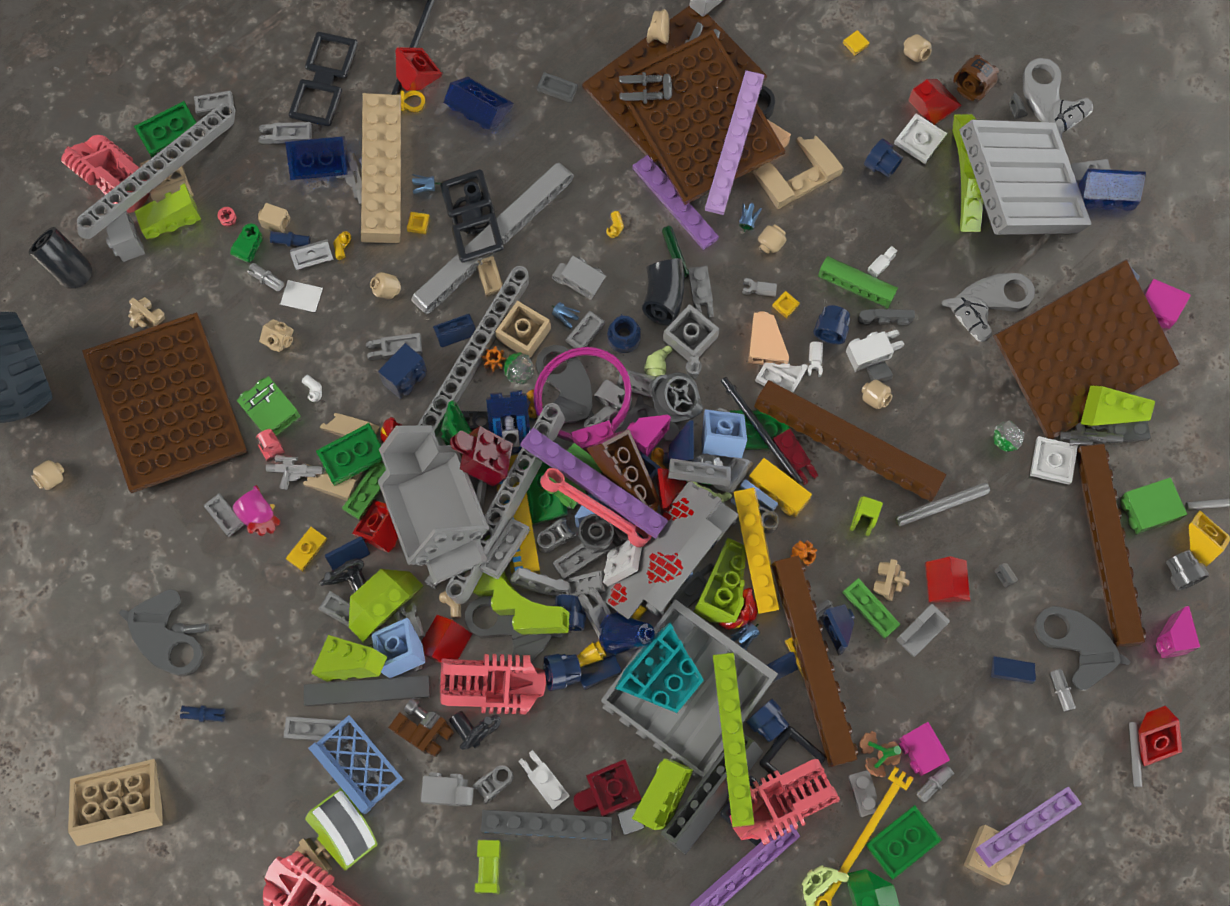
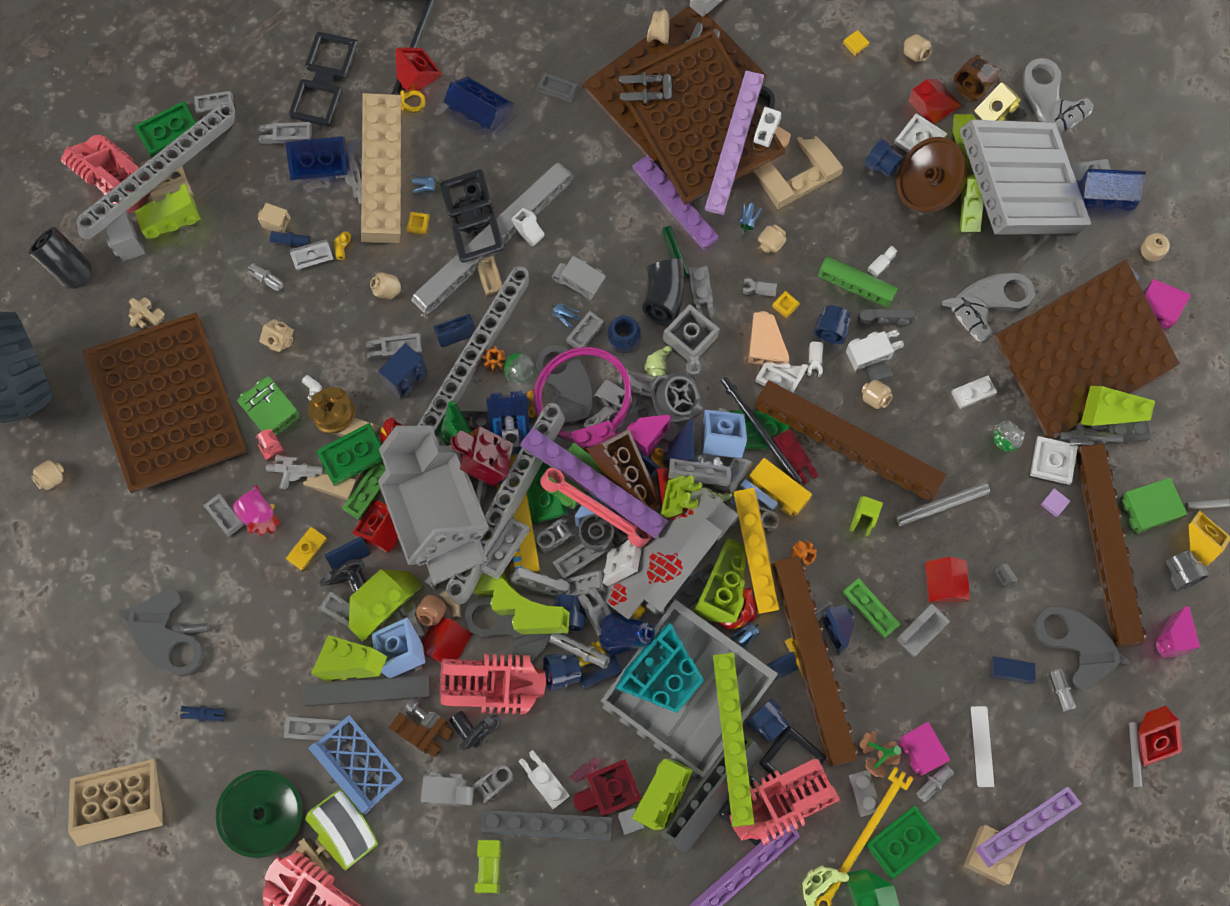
coral bush [217,207,237,226] -> none
green piece [230,223,263,263] -> none
white sticker [280,280,323,312] -> none
tan brick [495,301,551,360] -> none
yellow arm [606,211,624,238] -> none
tan hips [873,559,910,601] -> none
none -> dark green dish [215,770,303,858]
none -> pearl gold wheel [308,387,356,434]
none -> nougat head [416,595,447,626]
none -> white leg [511,208,545,247]
none -> light grey pin [550,633,610,669]
none -> clear pink bar [569,757,600,782]
none -> lime plate [661,475,702,518]
none -> white leg [754,107,781,147]
none -> reddish brown dish [896,137,968,213]
none -> white plate [951,376,997,409]
none -> white sticker [971,706,994,787]
none -> light yellow brick [974,83,1021,121]
none -> lavender tile [1041,488,1070,517]
none -> tan head [1141,233,1170,262]

